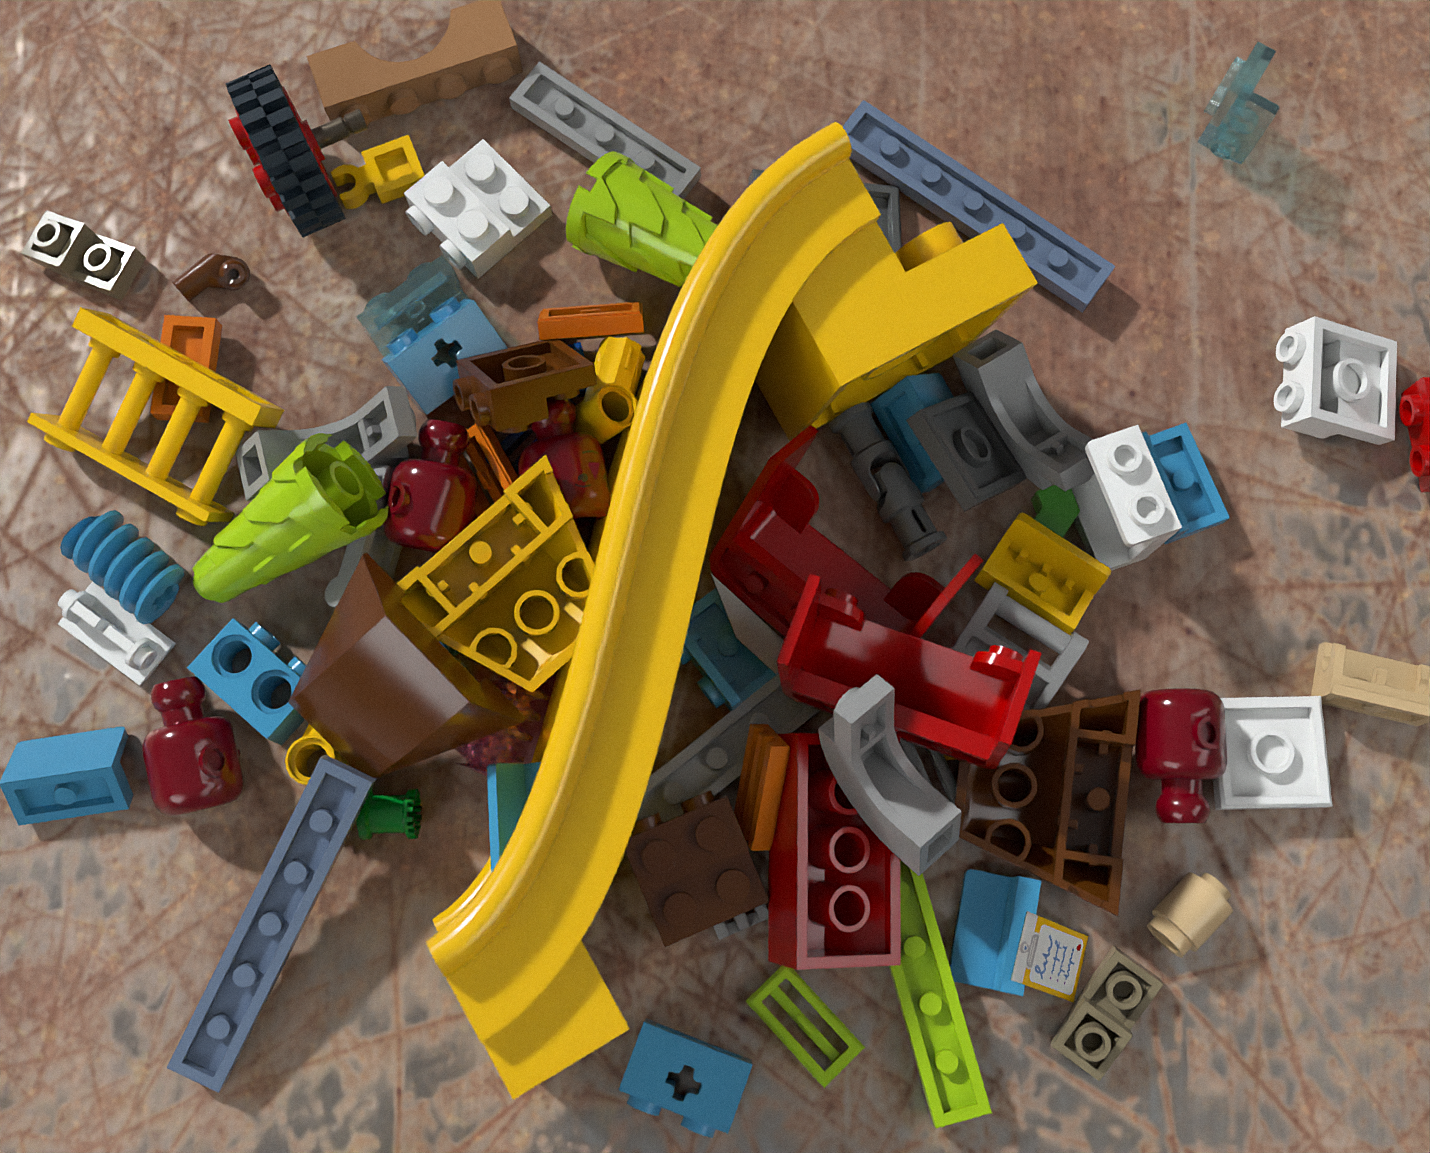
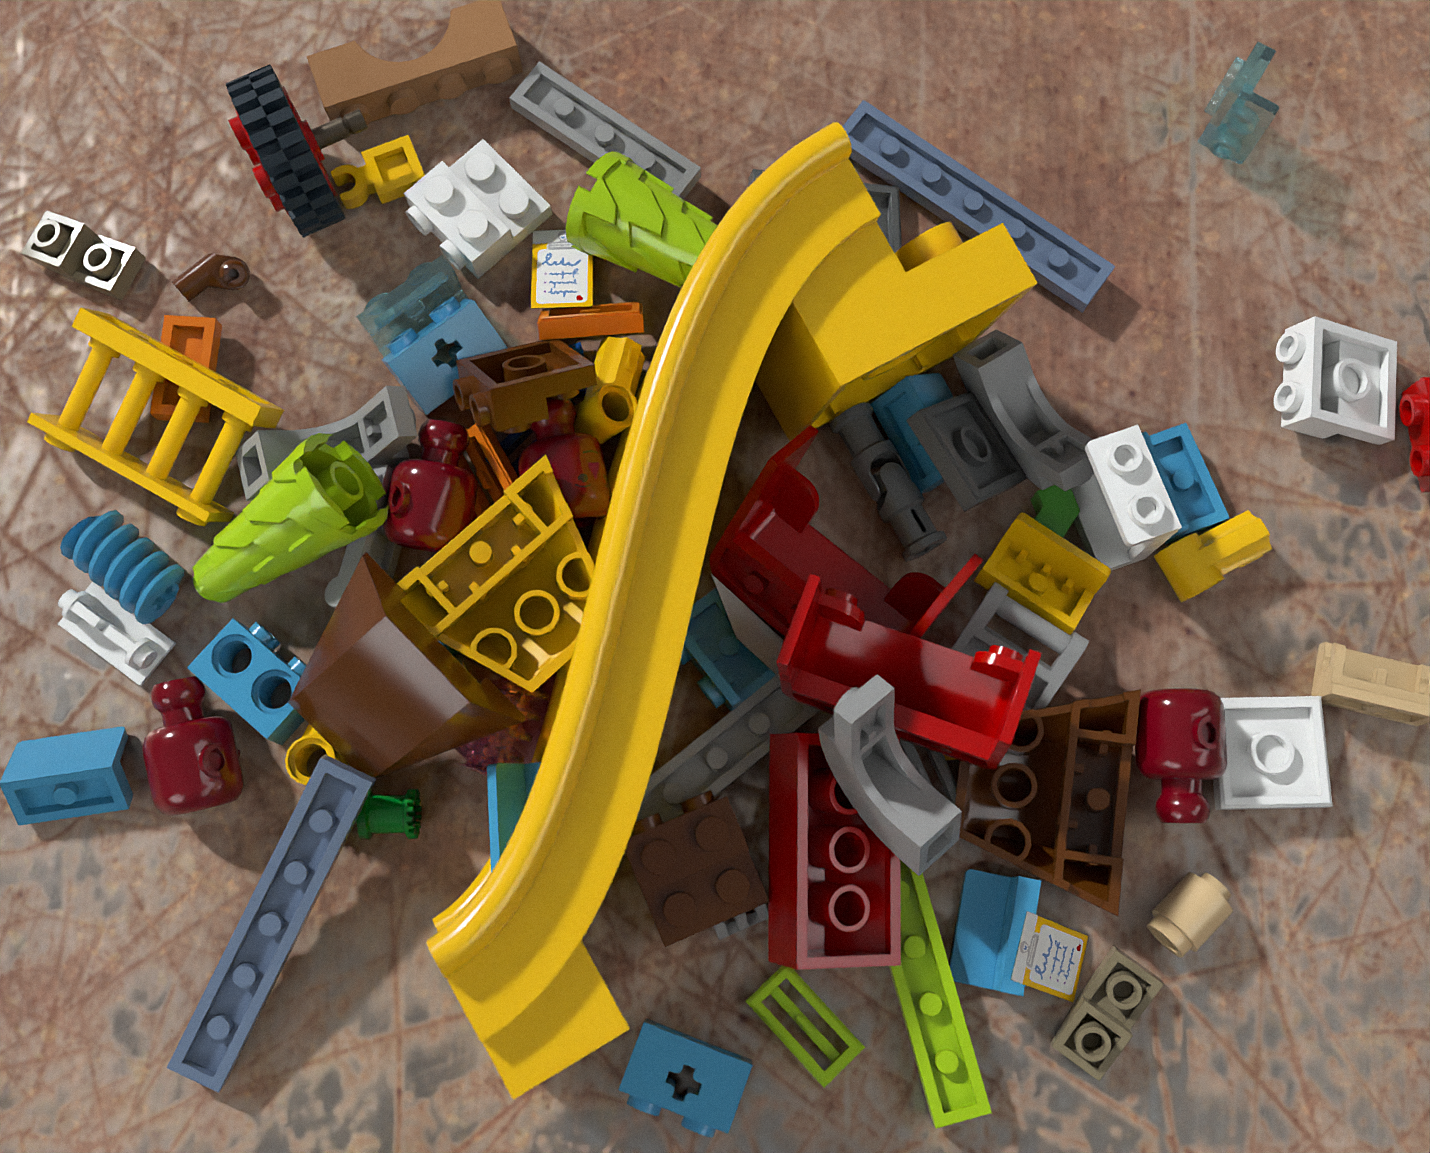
orange tile [734,724,790,851] -> none
none -> white sticker [531,230,593,309]
none -> yellow piece [1153,510,1272,603]

